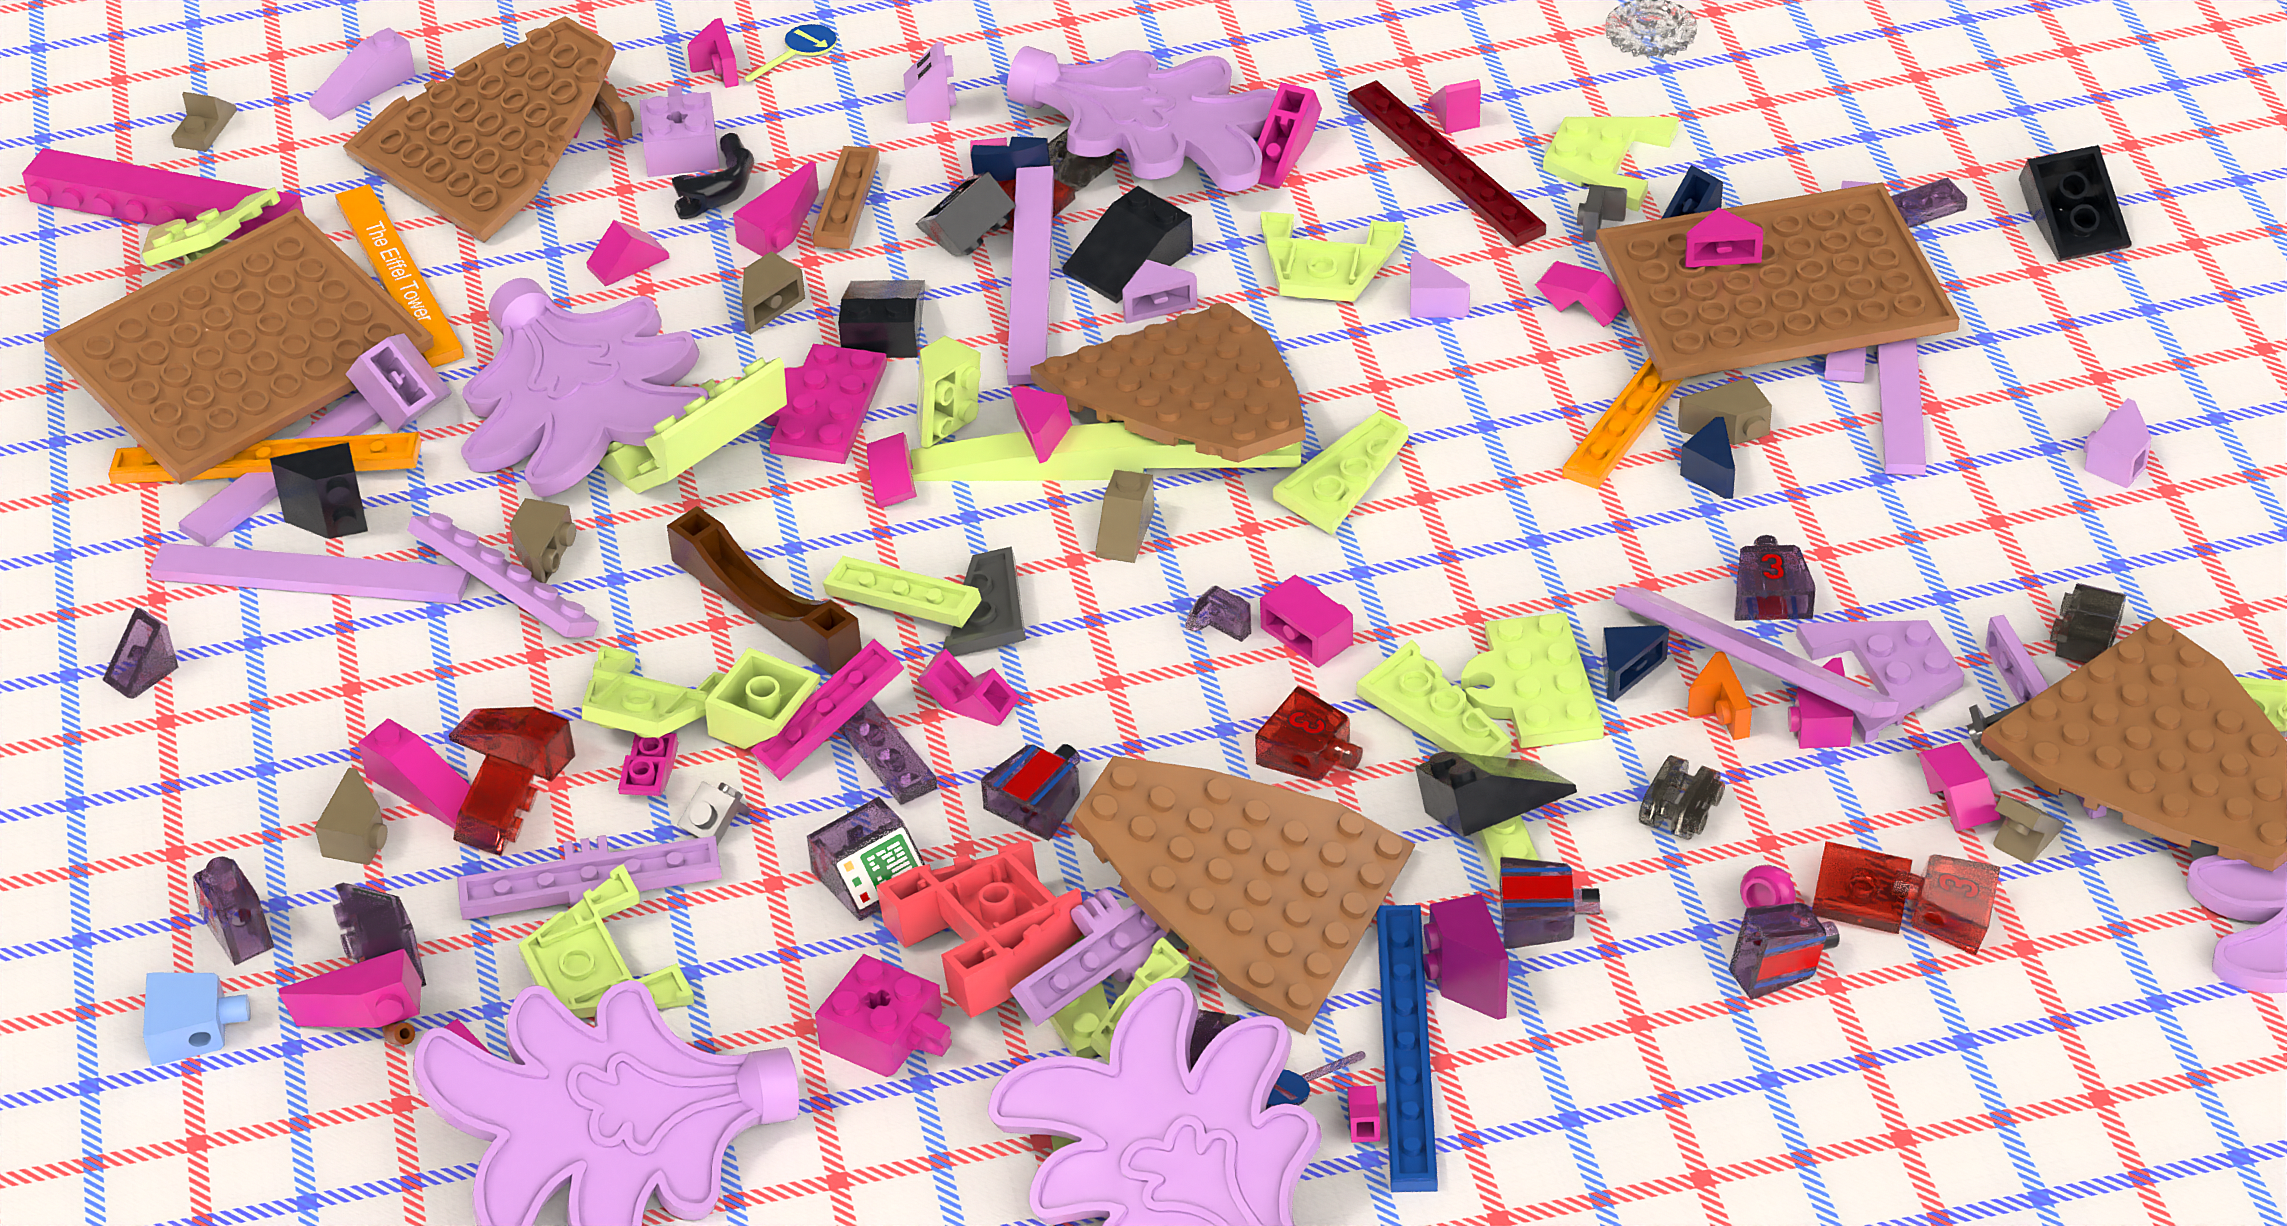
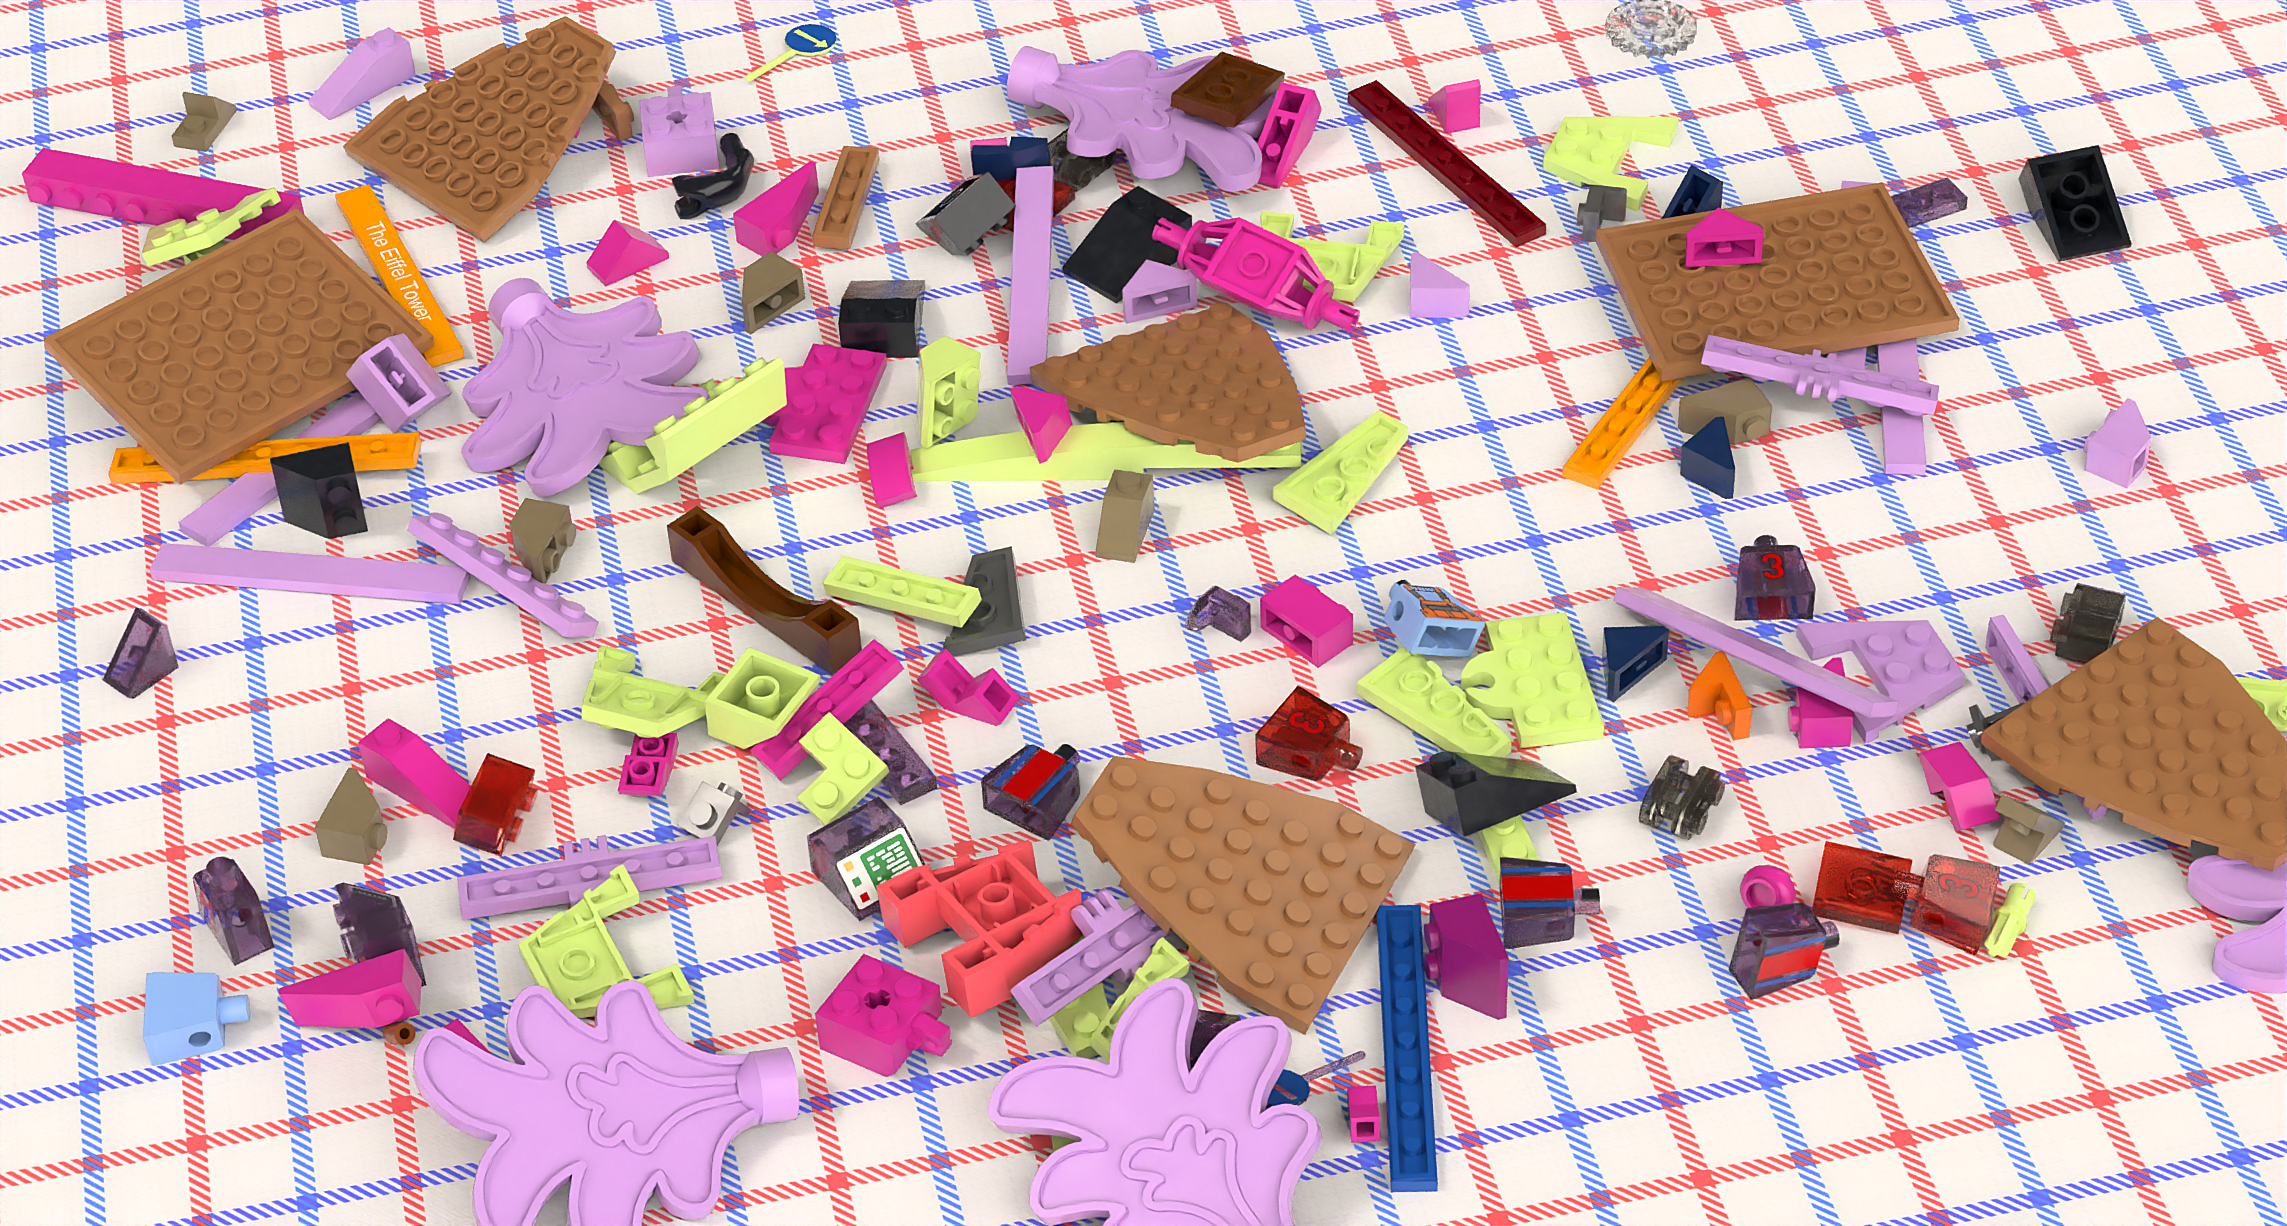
clear red slope [449,706,576,782] -> none
dark pink slope [687,18,739,88] -> none
lavender slope [903,42,956,124] -> none
dark pink slope [1535,261,1625,327] -> none
none -> yellowish green plate [797,712,890,830]
none -> dark pink plate [1152,217,1360,333]
none -> reddish brown plate [1170,52,1285,128]
none -> light blue torso [1384,580,1486,657]
none -> lavender hinge [1701,335,1939,416]
none -> yellowish green axle [1984,883,2036,957]

